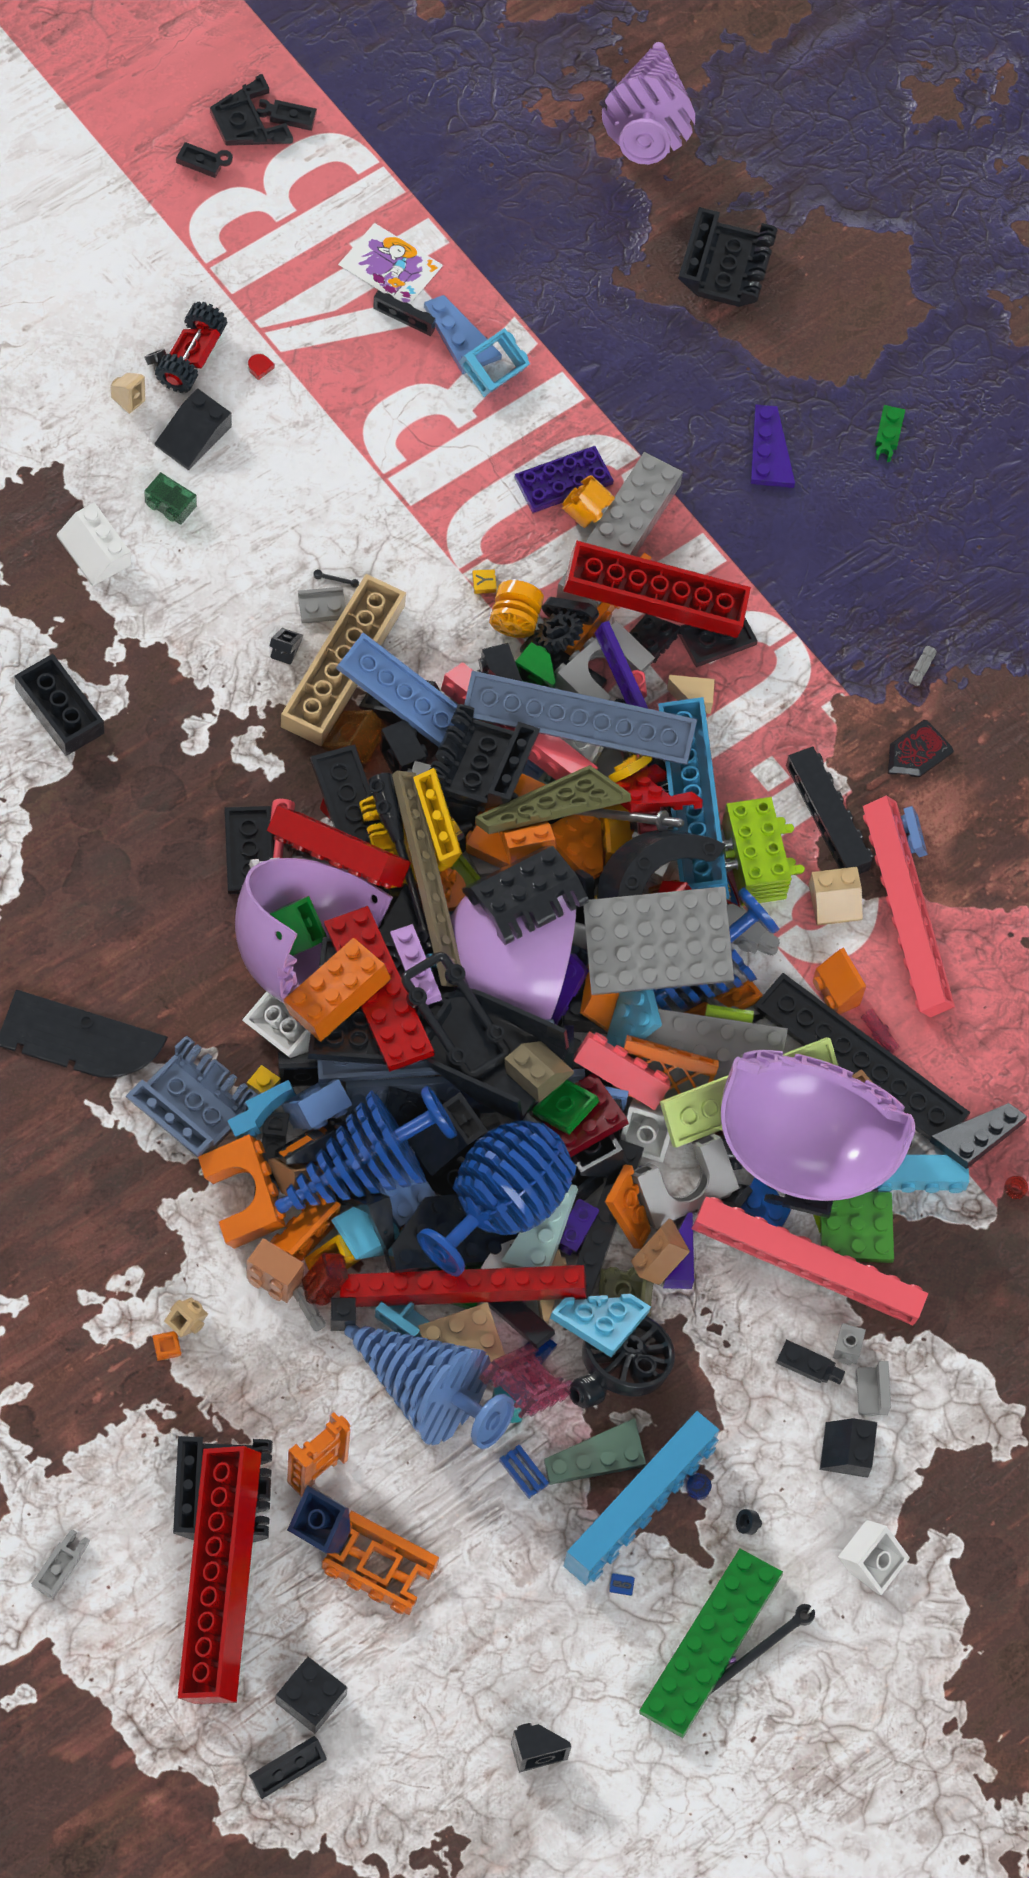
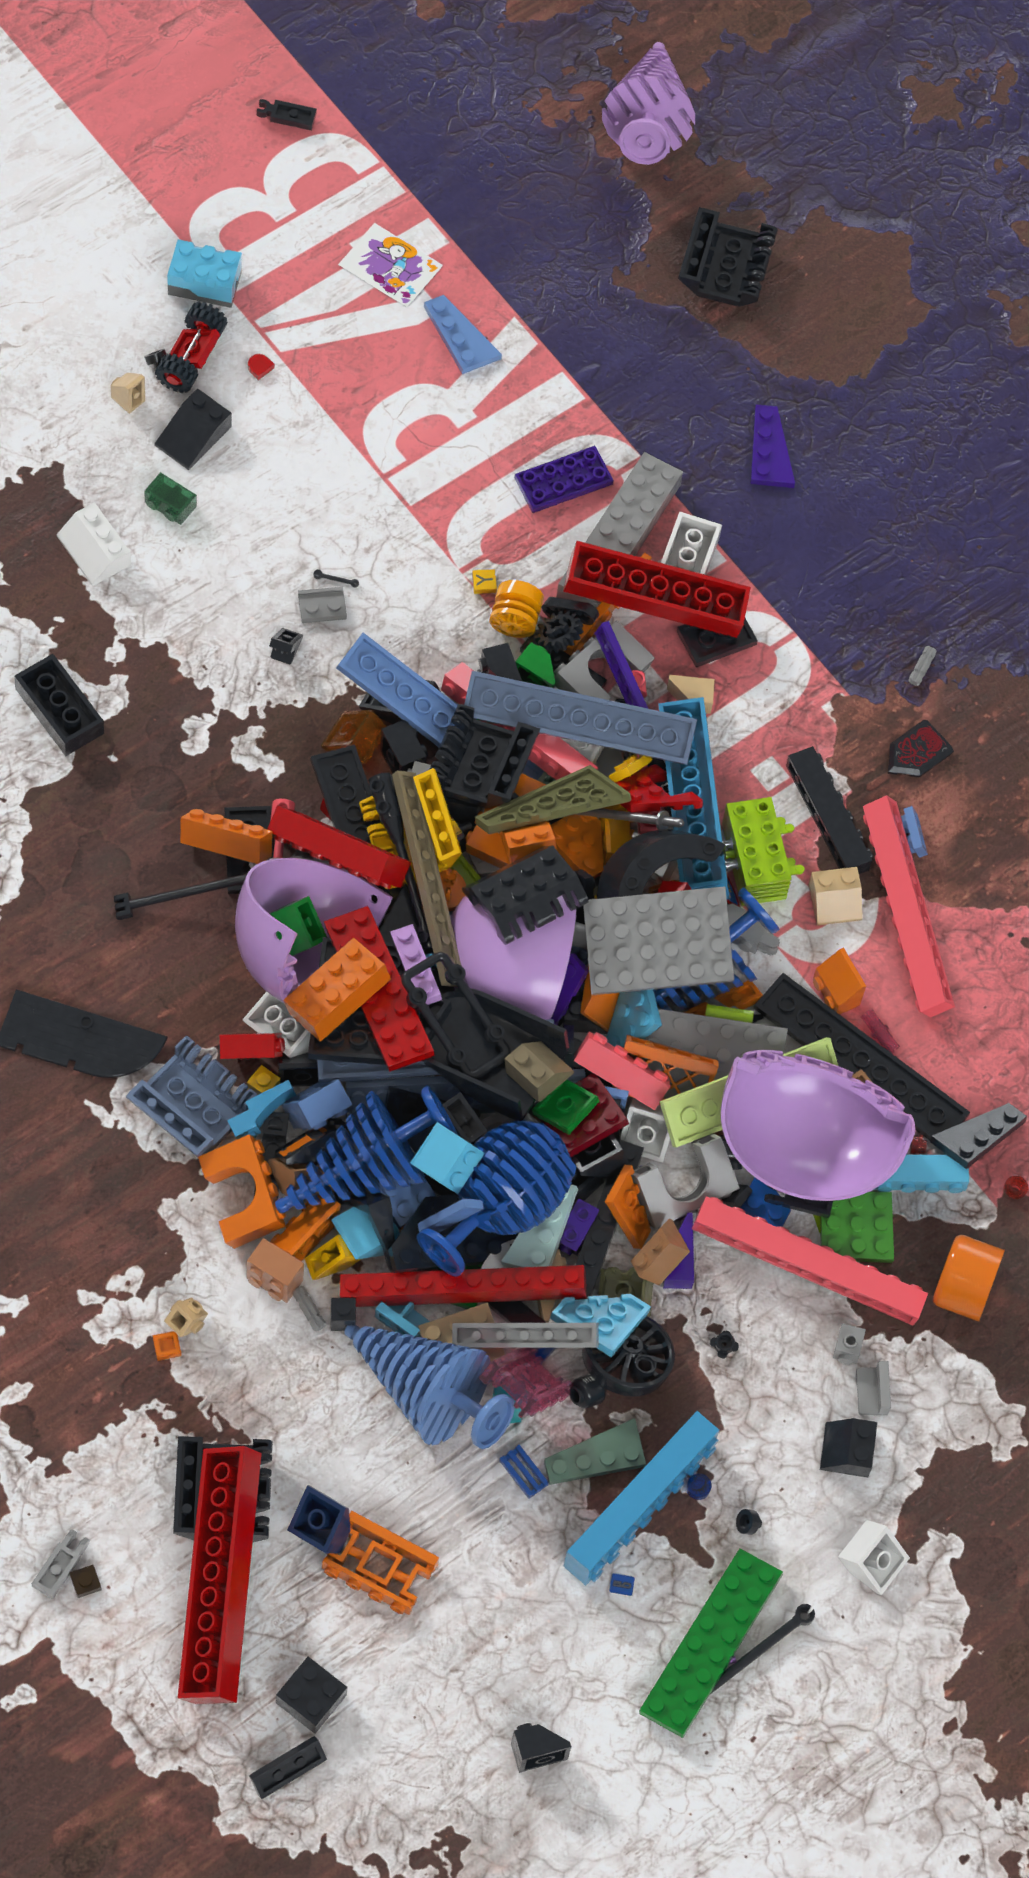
black hinge [176,142,233,178] -> none
black wing [210,74,293,145] -> none
tan brick [281,574,406,746] -> none
orange fence [287,1412,351,1497] -> none
clear red brick [302,1253,349,1306] -> none
black plate [373,290,436,336] -> none
medium azure window [458,328,530,397] -> none
light orange brick [562,475,615,528] -> none
black hinge [629,614,681,664] -> none
black hinge [776,1339,845,1385] -> none
green plate [875,405,905,462] -> none
none -> dark brown plate [70,1565,102,1598]
none -> black hinge [114,873,248,920]
none -> medium azure piece [167,239,242,308]
none -> orange brick [180,809,272,864]
none -> red slope [219,1033,285,1059]
none -> medium azure slope [410,1122,485,1194]
none -> medium blue tile [418,1198,484,1233]
none -> light grey plate [452,1323,599,1348]
none -> white brick [661,512,722,575]
none -> black plate [710,1331,739,1359]
none -> clear red plate [910,1134,928,1155]
none -> orange piece [933,1235,1005,1322]

